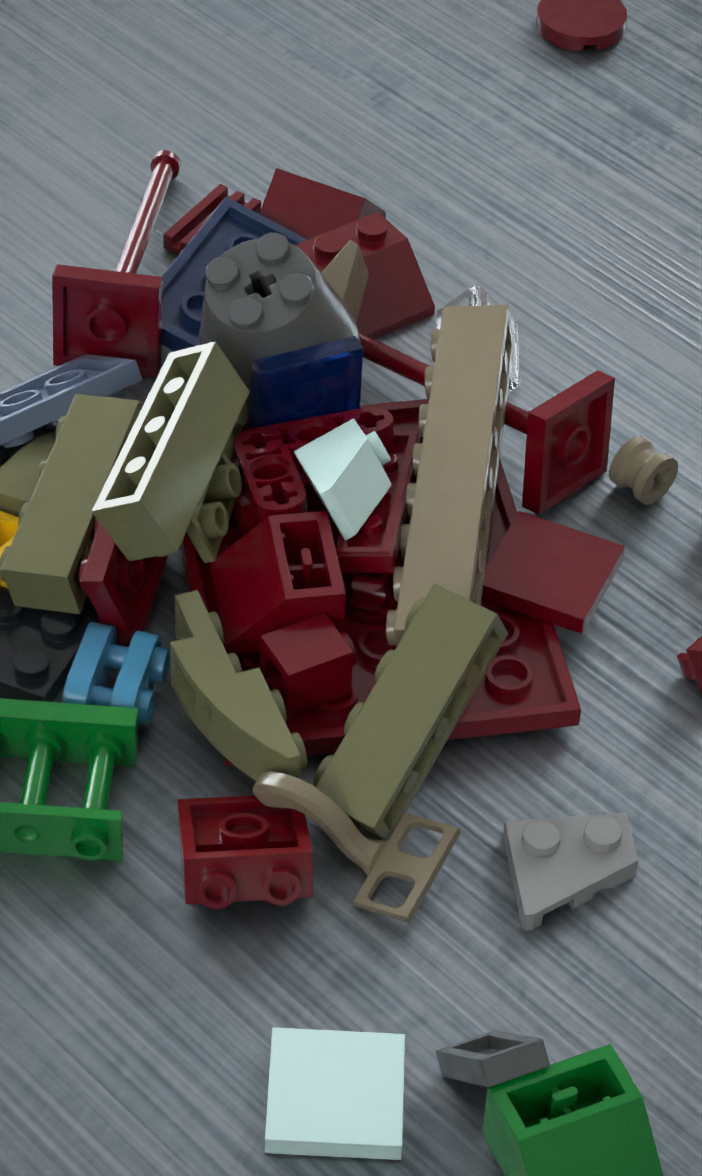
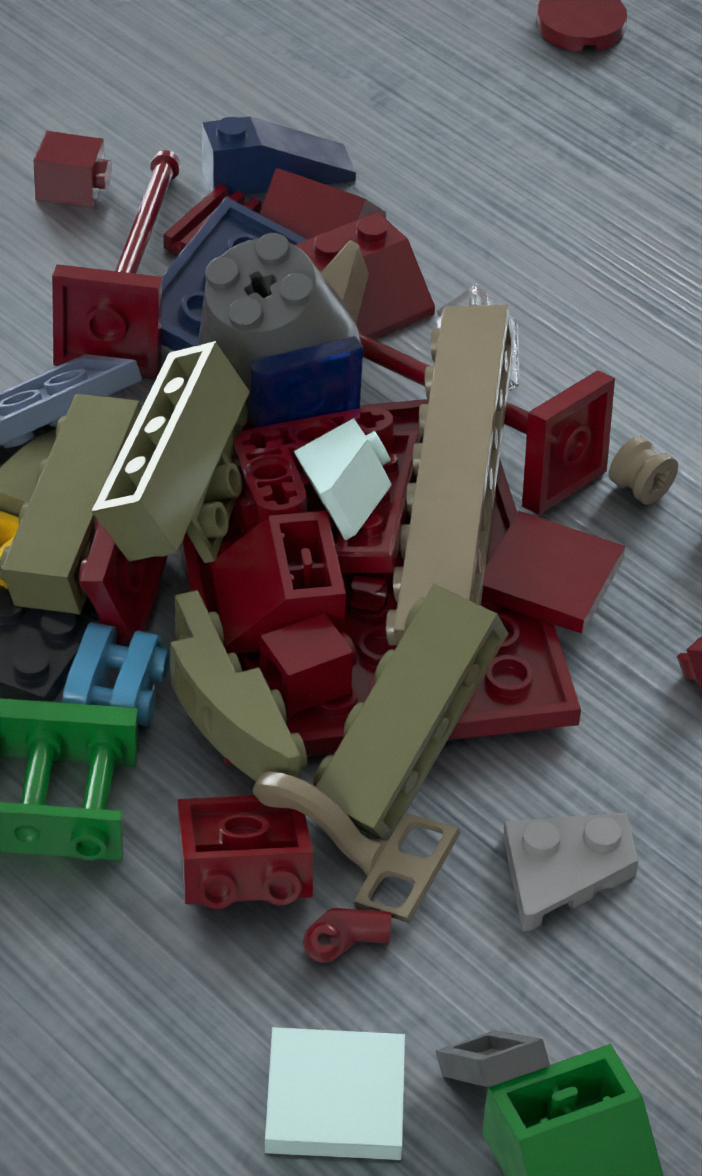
none -> dark red brick [33,131,112,208]
none -> dark blue slope [202,116,356,196]
none -> dark red arm [303,908,391,963]

